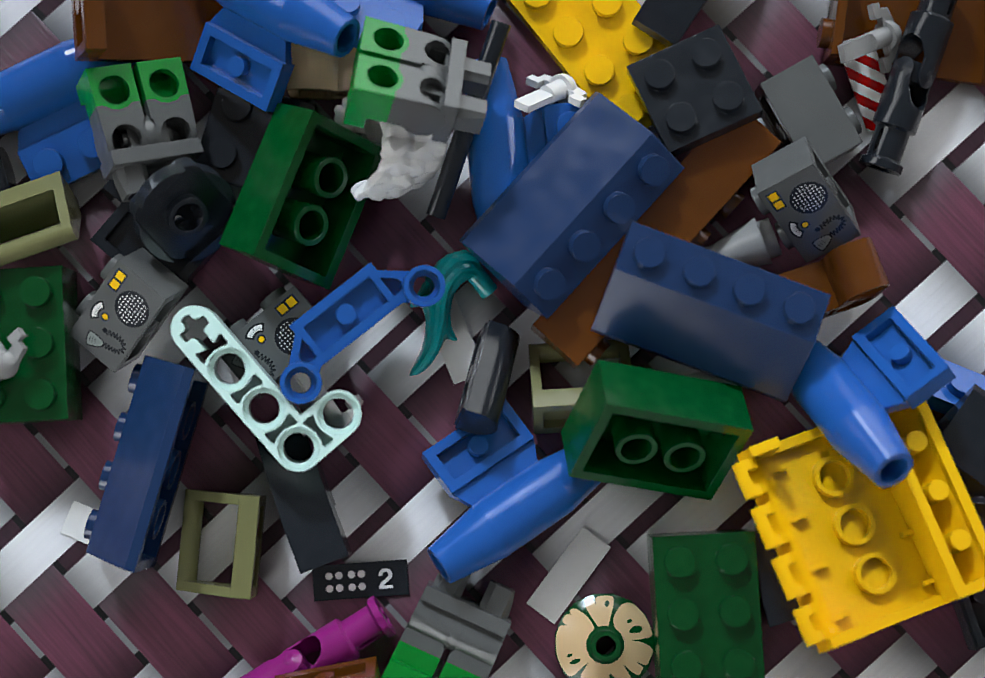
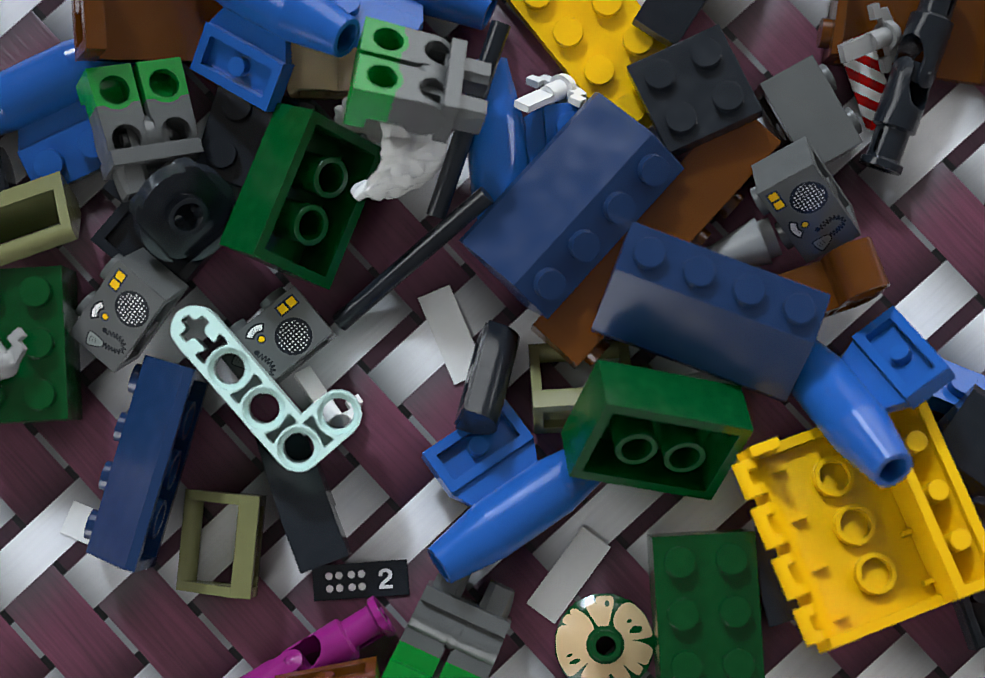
blue plate [280,262,445,404] -> none
teal piece [409,250,497,376] -> none
none -> black bar [332,187,494,331]

